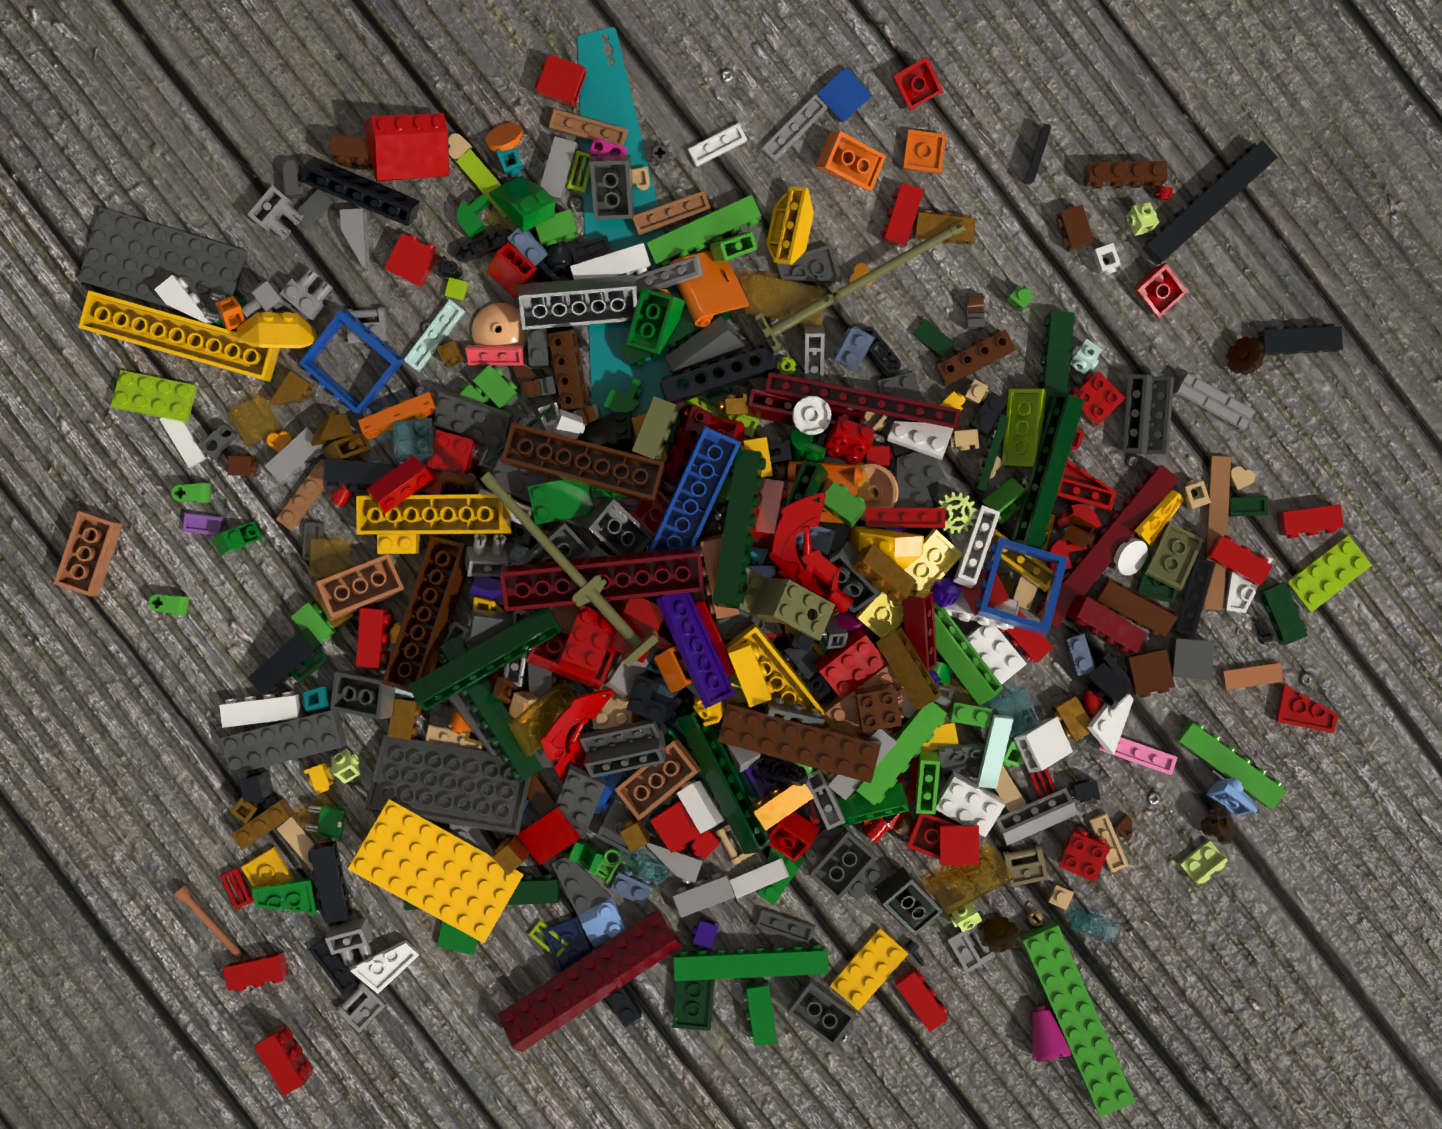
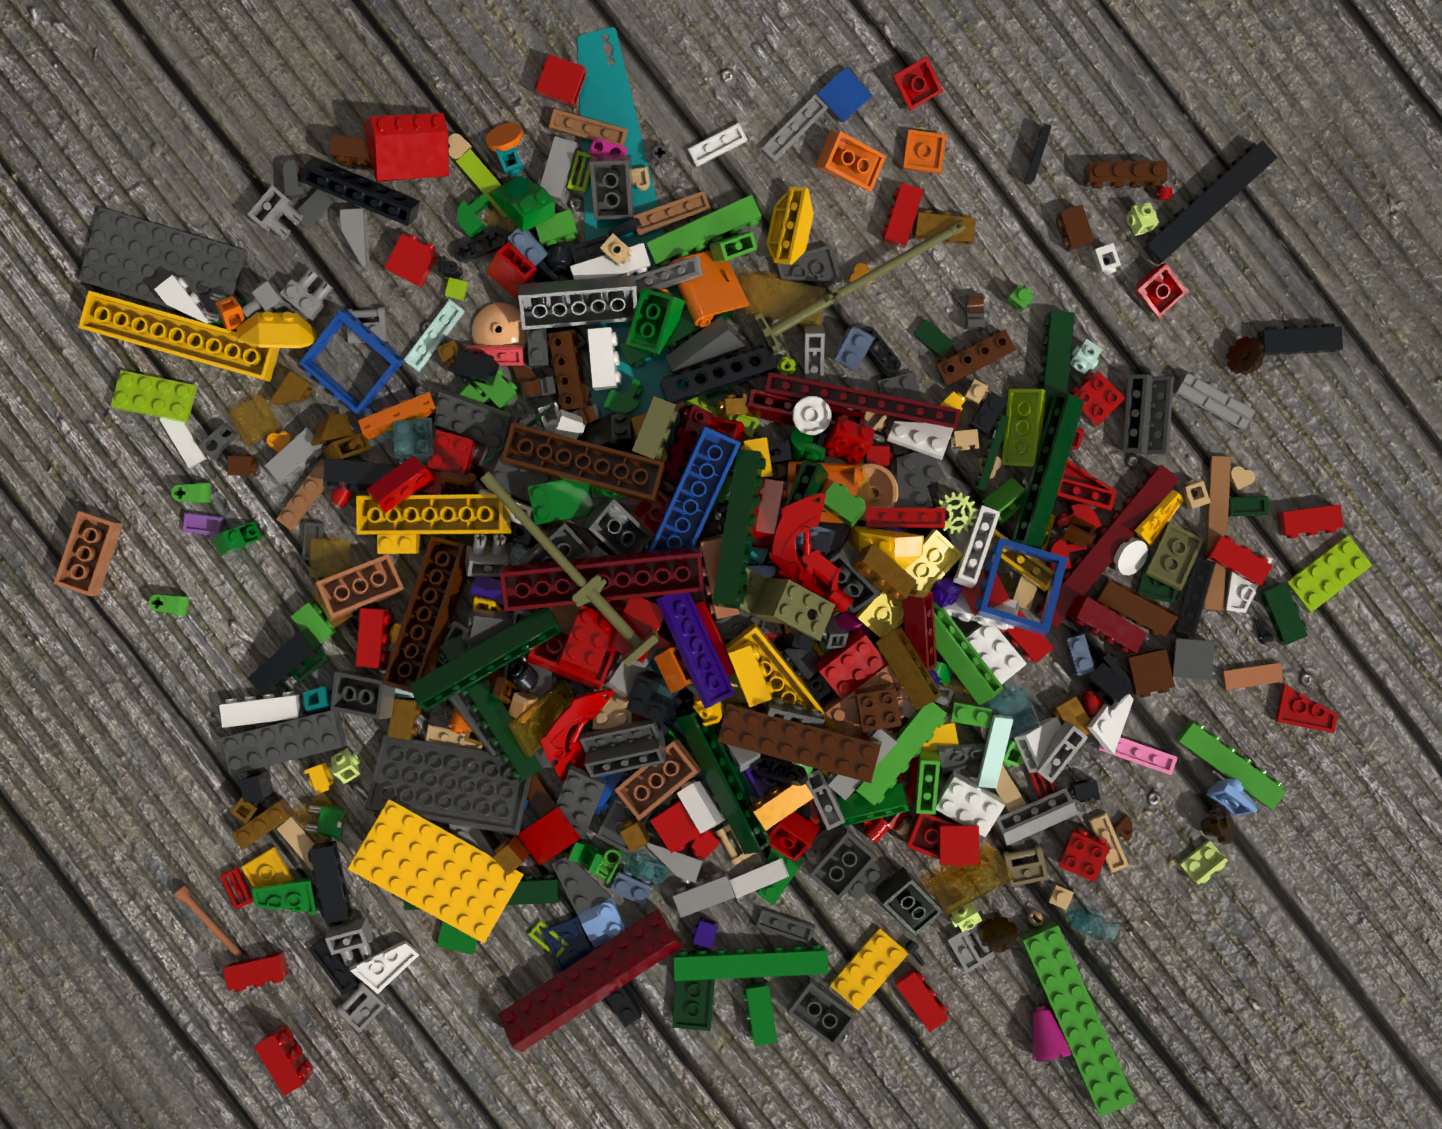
none -> black brick [451,349,500,386]
none -> black head [509,662,539,691]
none -> white brick [588,327,622,391]
none -> tan brick [600,234,632,266]
none -> black tile [608,218,642,238]
none -> light grey slope [1036,721,1088,783]

